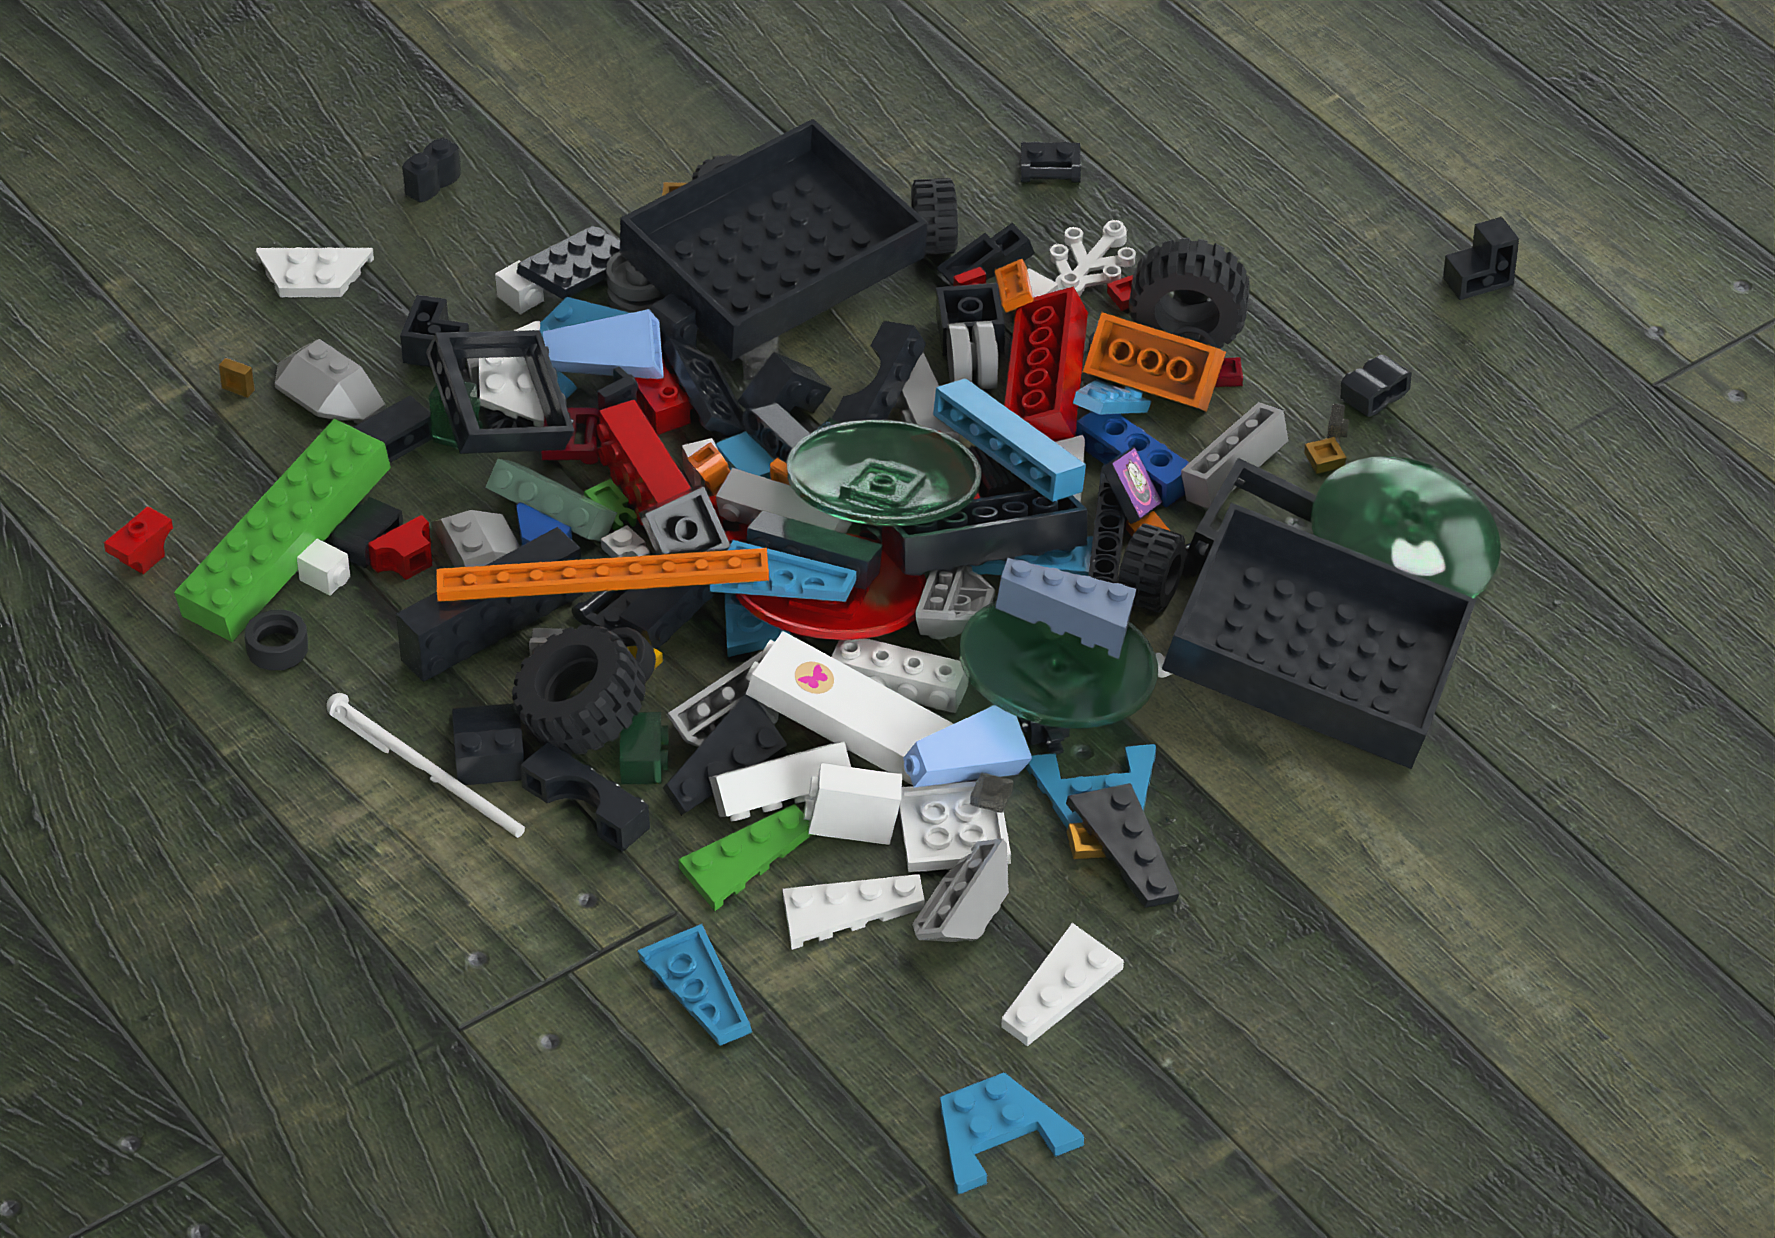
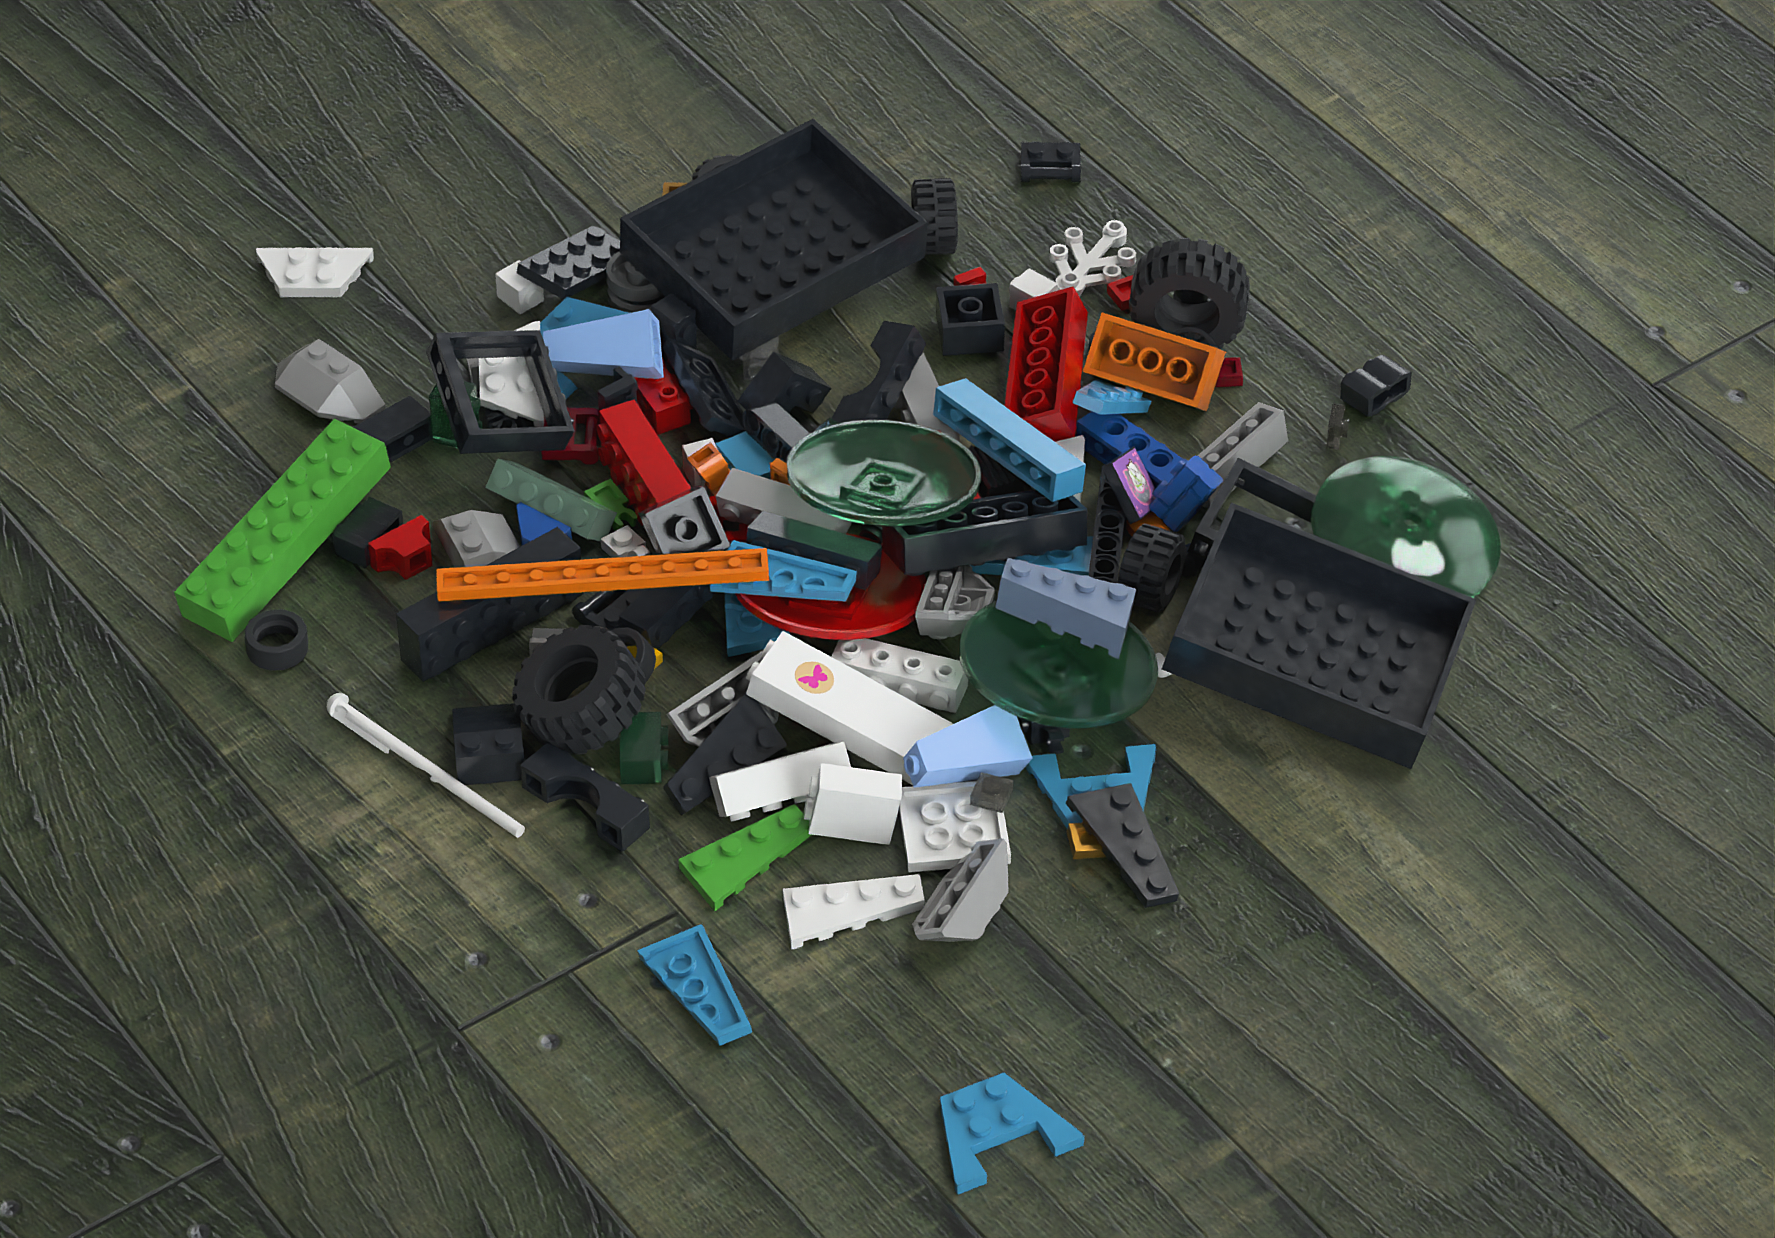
red brick [104,506,173,574] -> none
pearl gold plate [219,358,255,398] -> none
white brick [297,539,350,595] -> none
black brick [400,295,469,371] -> none
black brick [402,137,461,203] -> none
black slope [937,222,1035,286] -> none
light grey wheel [946,321,998,390] -> none
orange plate [995,259,1034,313] -> none
white wing [1002,923,1124,1046] -> none
pearl gold plate [1304,437,1346,474] -> none
black brick [1443,216,1519,300] -> none
none -> blue brick [1149,455,1223,532]

